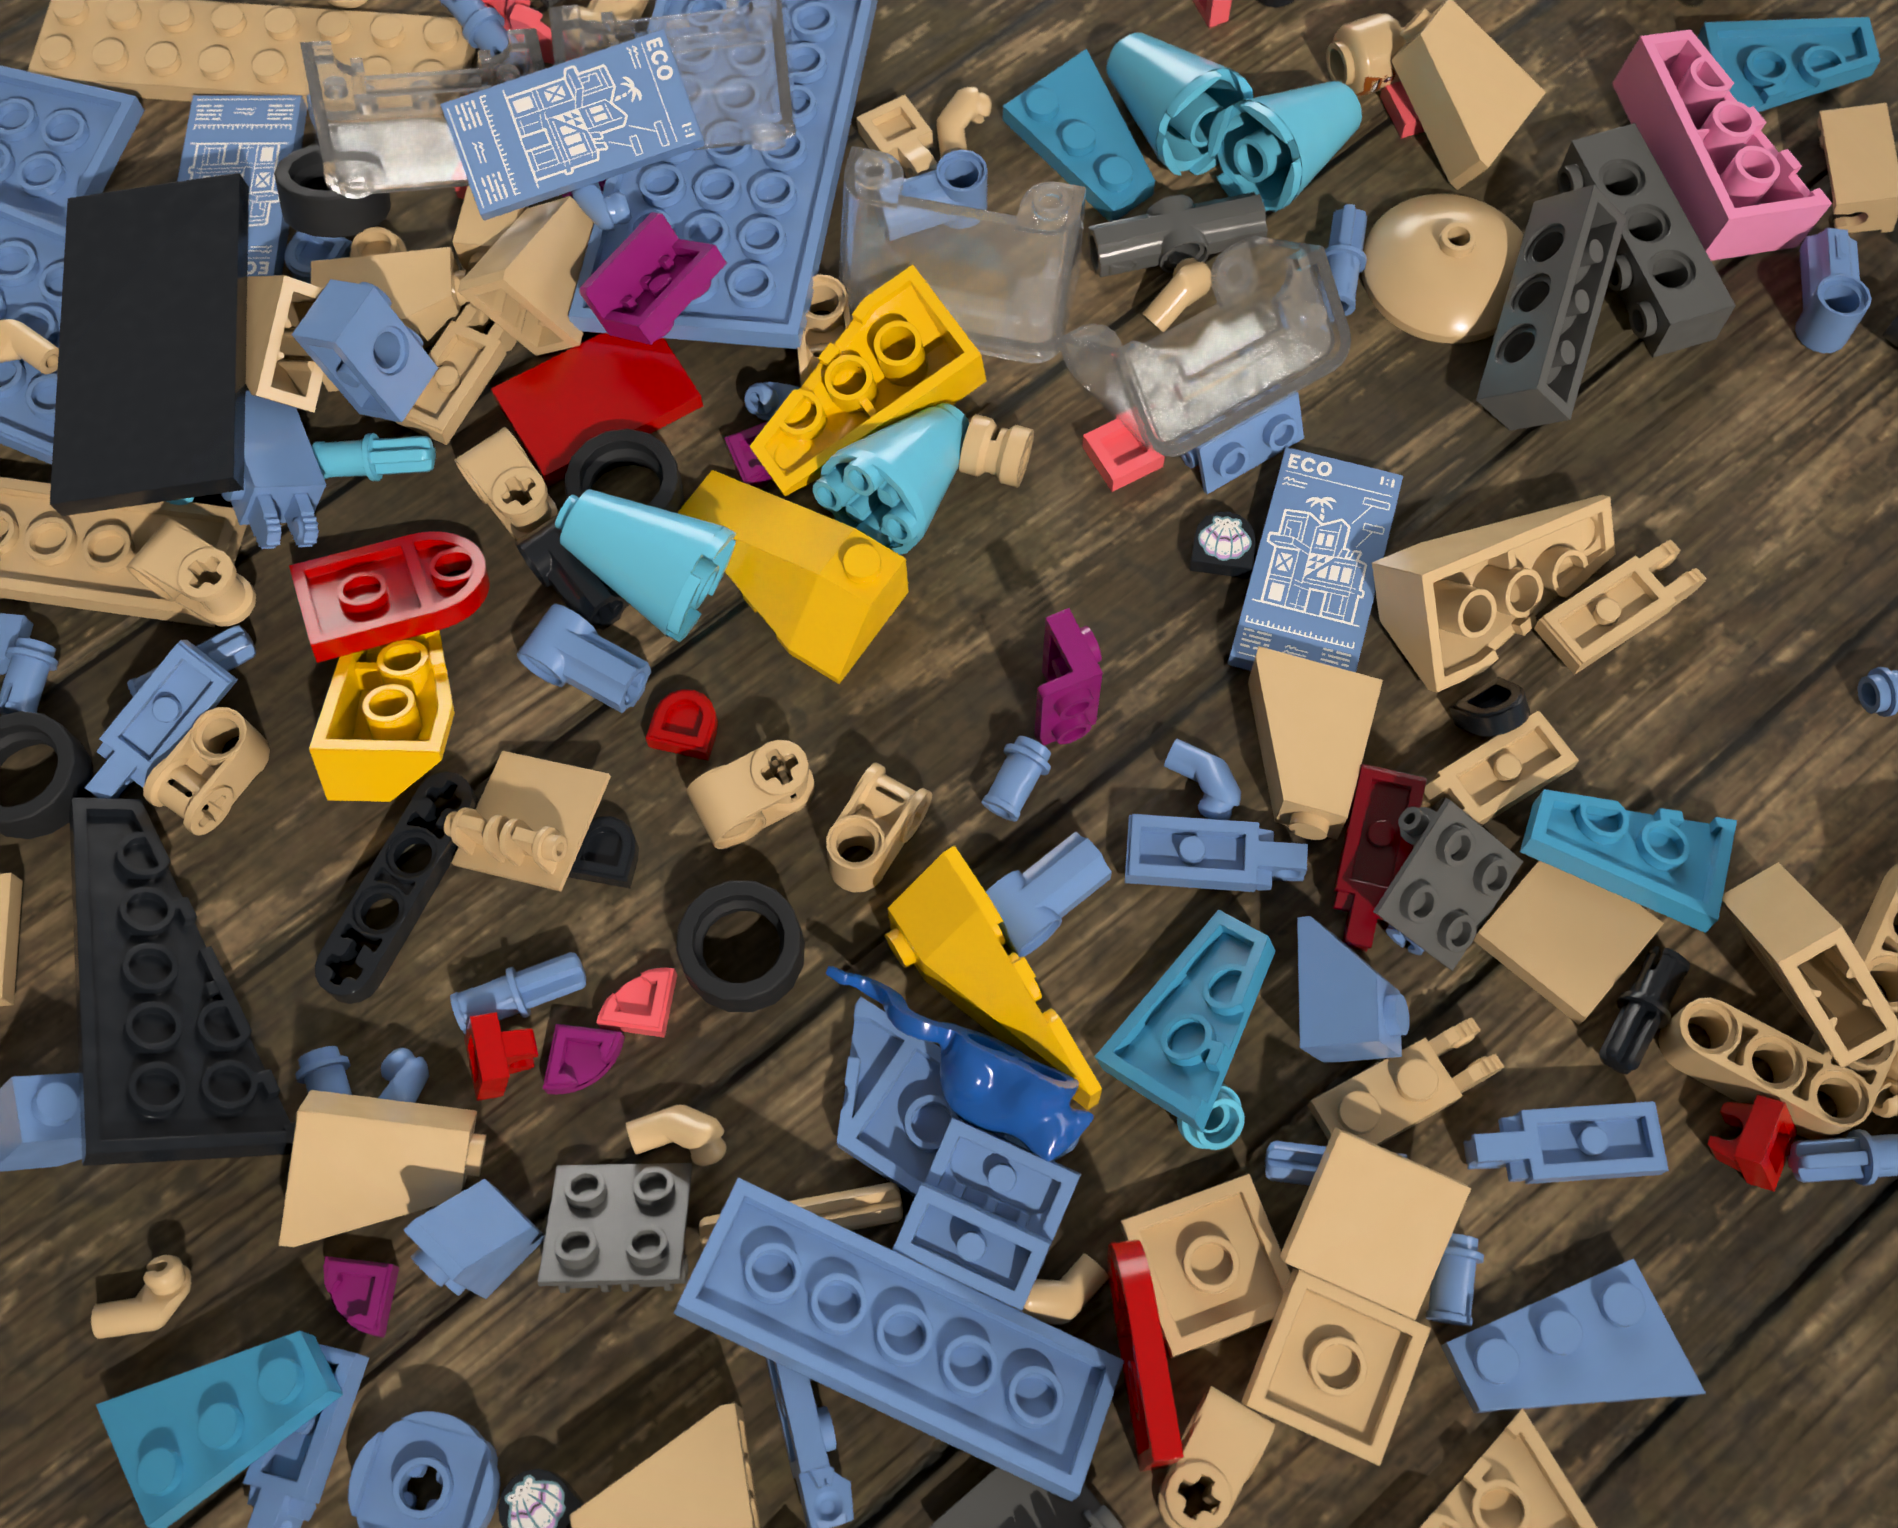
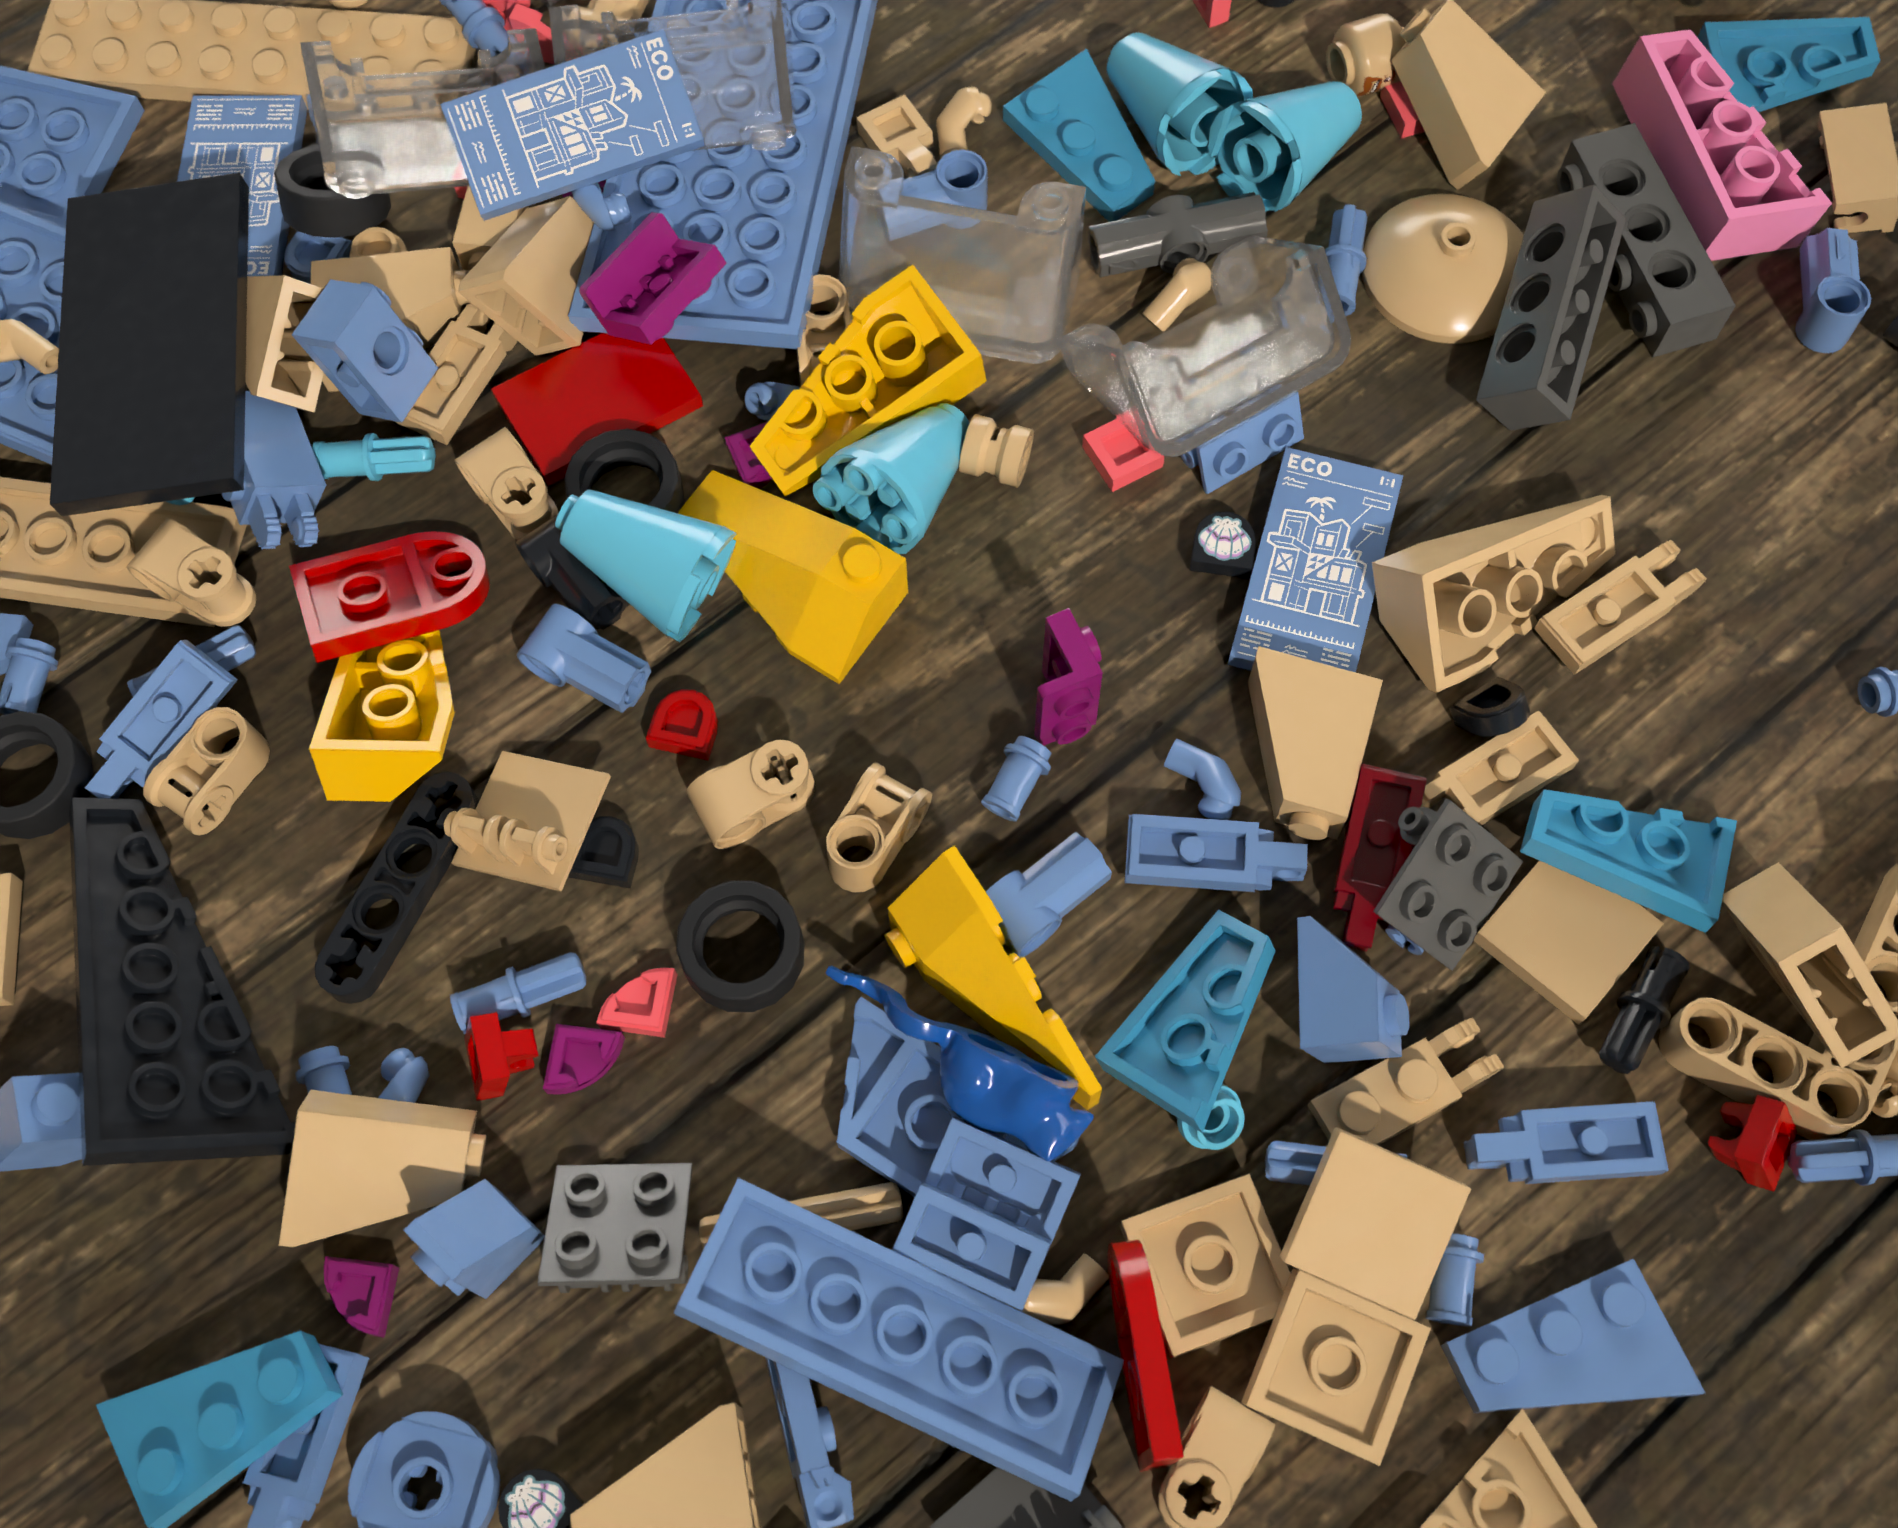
tan arm [91,1255,191,1339] -> none
tan arm [626,1105,727,1166] -> none

